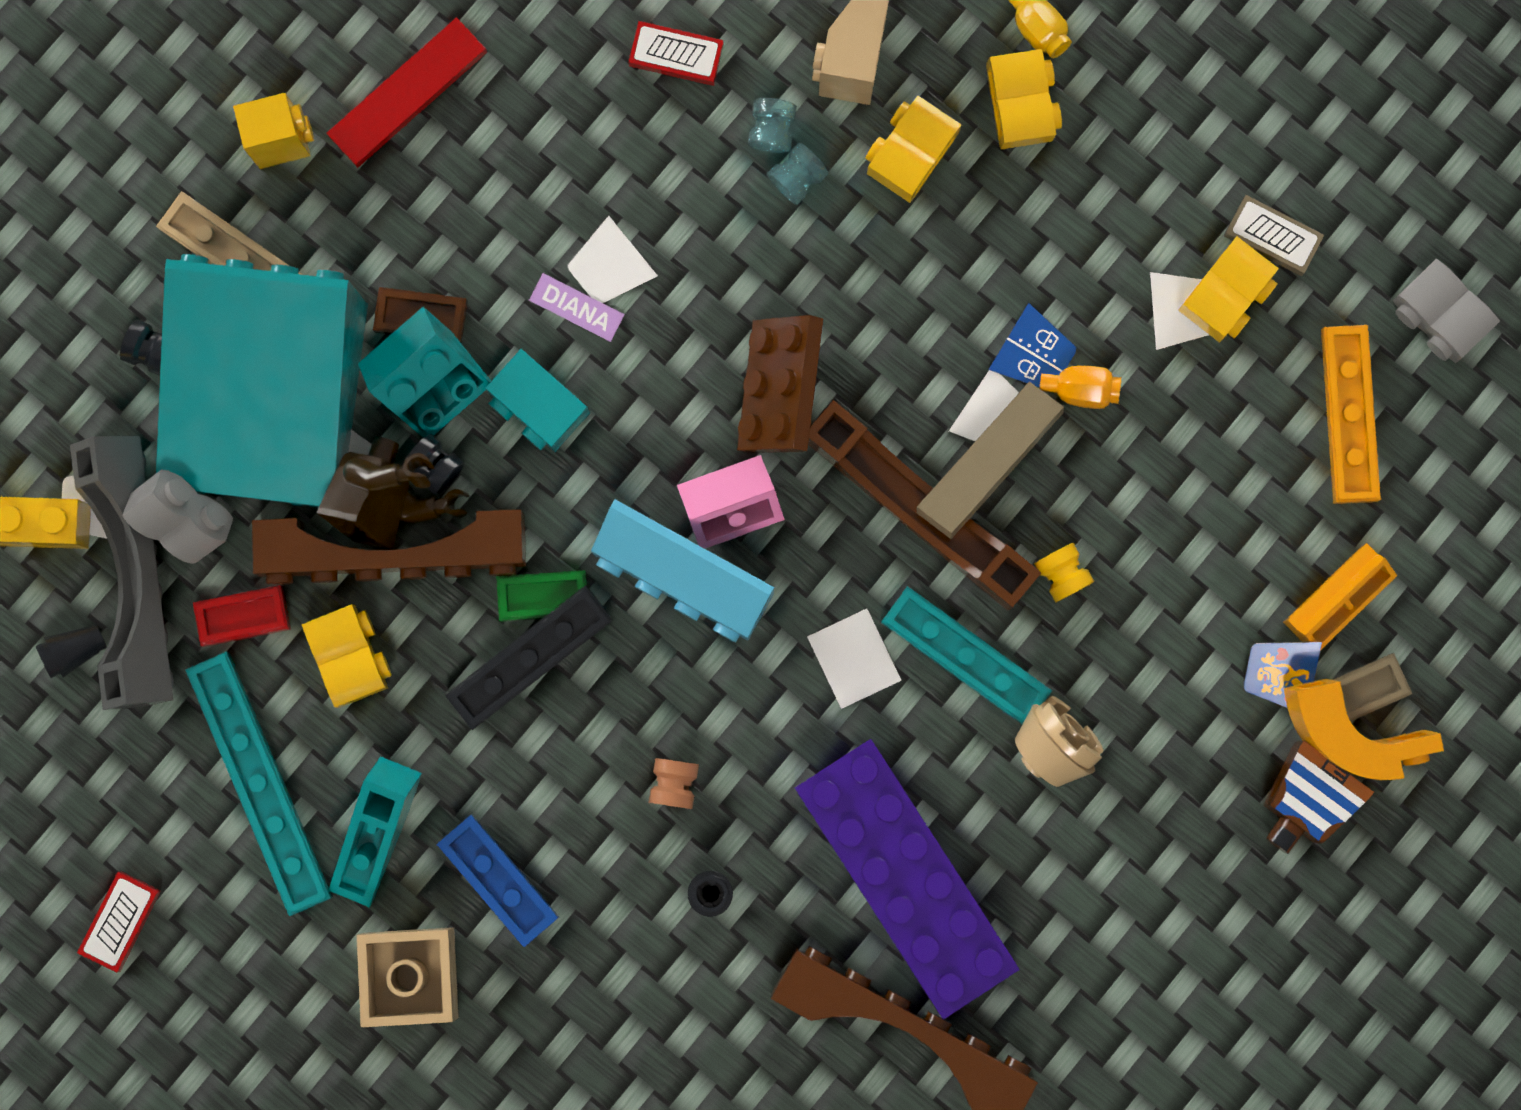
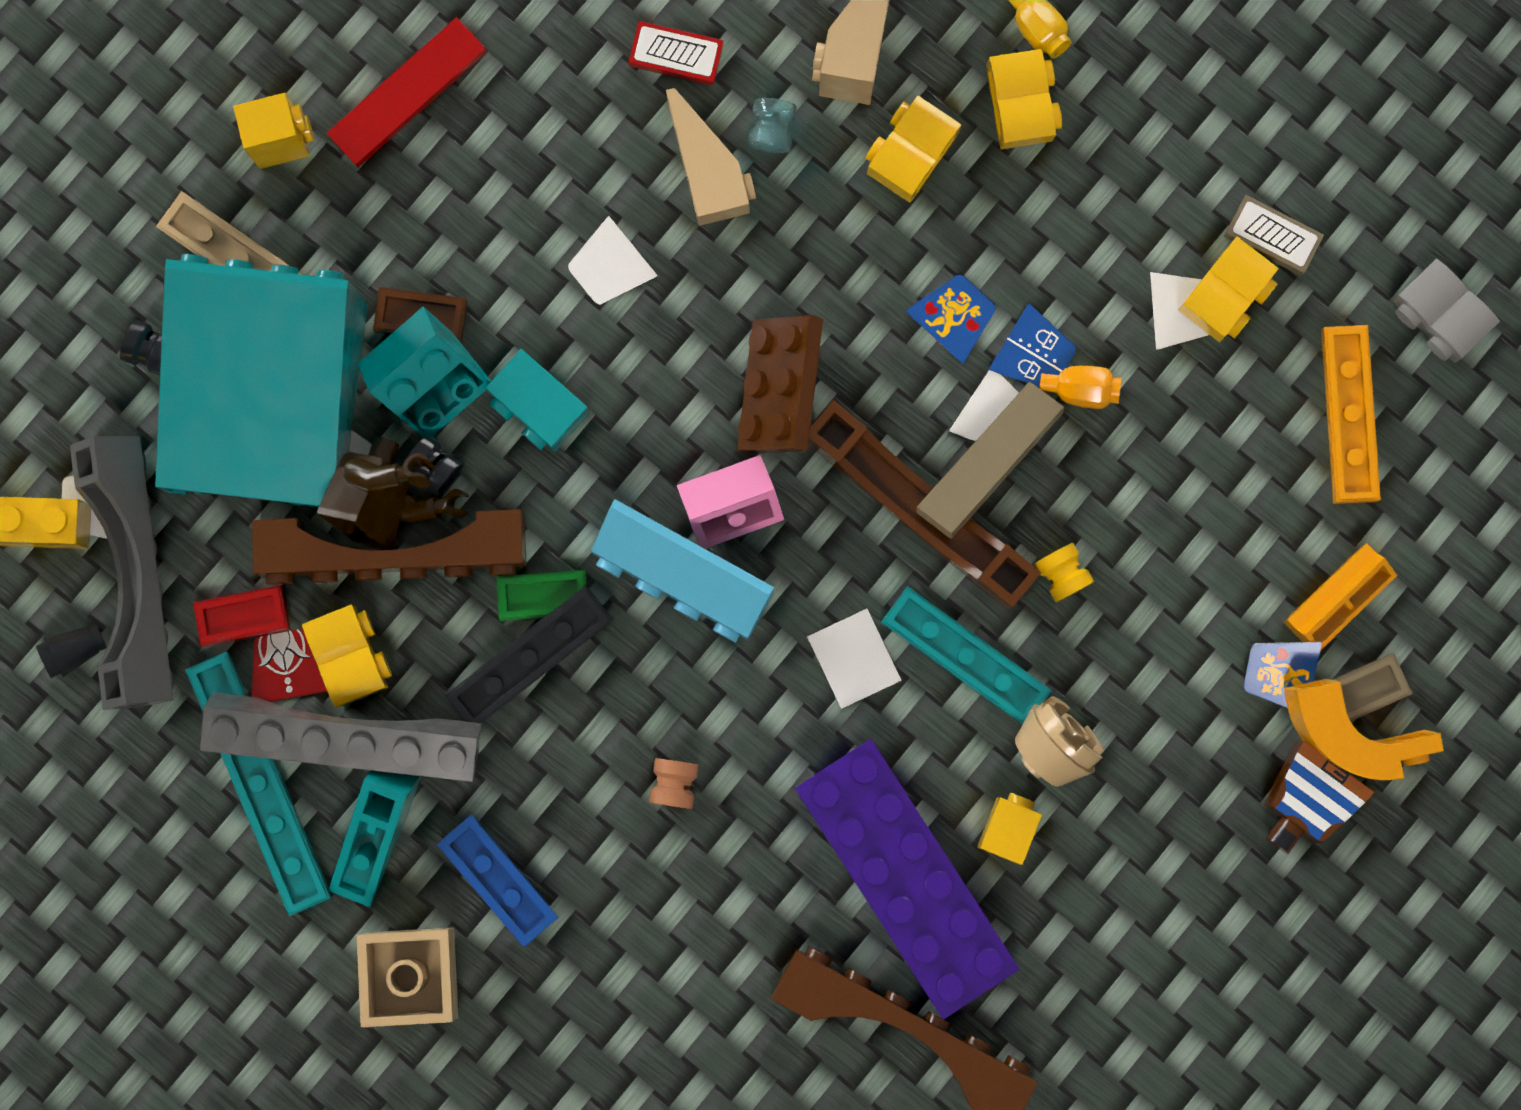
tile [77,871,161,973] -> none
light grey brick [122,470,233,564] -> none
lavender sticker [529,273,625,342] -> none
black cone [688,871,733,917] -> none
clear light blue wheel [767,143,829,205] -> none
none -> dark grey arch [200,692,482,782]
none -> red sticker [252,629,327,702]
none -> tan slope [666,88,756,226]
none -> blue sticker [905,275,996,364]
none -> yellow brick [977,793,1042,865]

